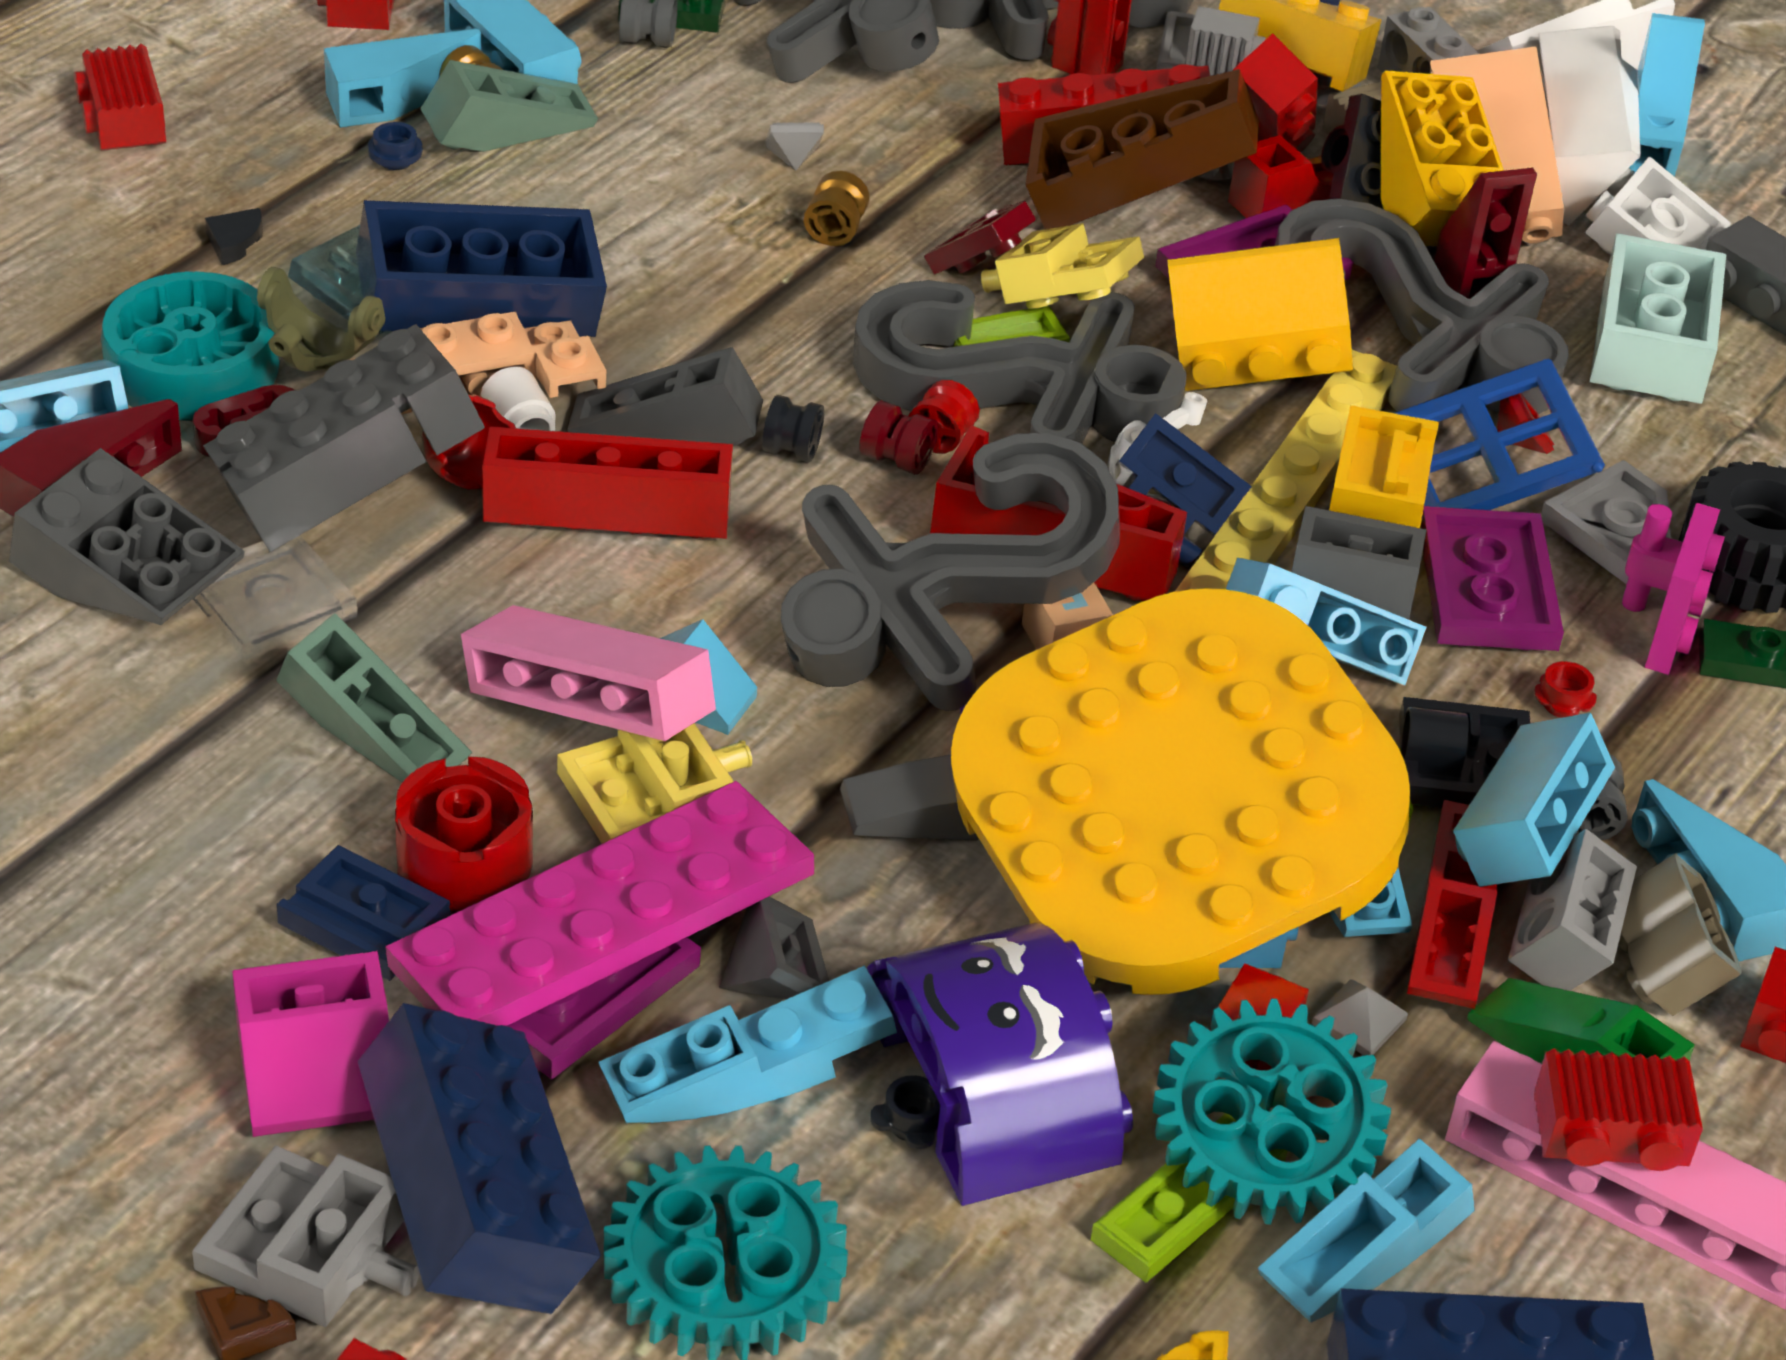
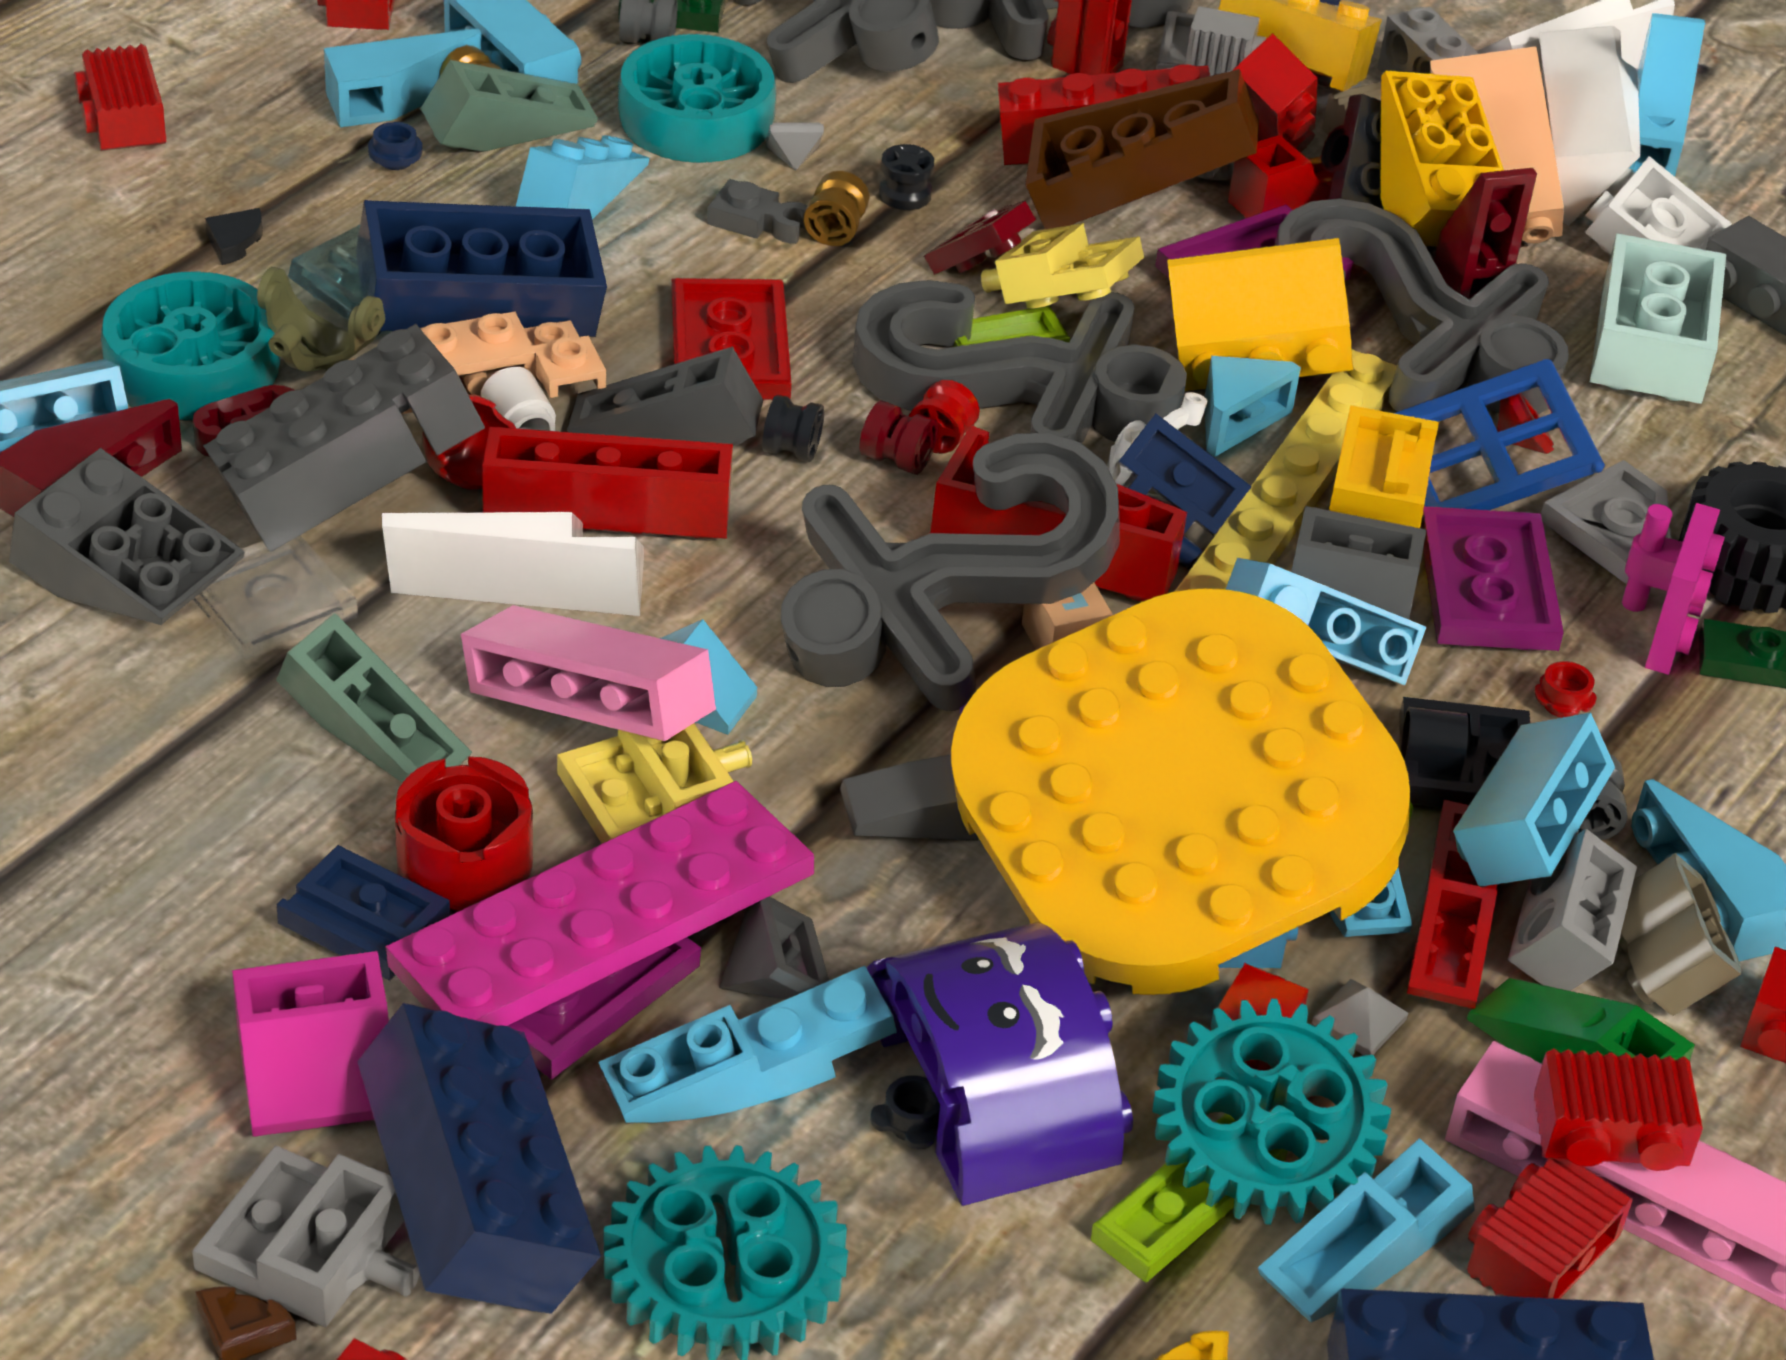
none -> white slope [382,512,644,616]
none -> medium azure slope [516,135,650,220]
none -> teal piece [618,34,776,163]
none -> red tile [671,278,792,400]
none -> dark grey plate [707,179,807,244]
none -> black wheel [879,144,935,210]
none -> medium azure slope [1204,356,1301,457]
none -> red brick [1467,1158,1633,1299]

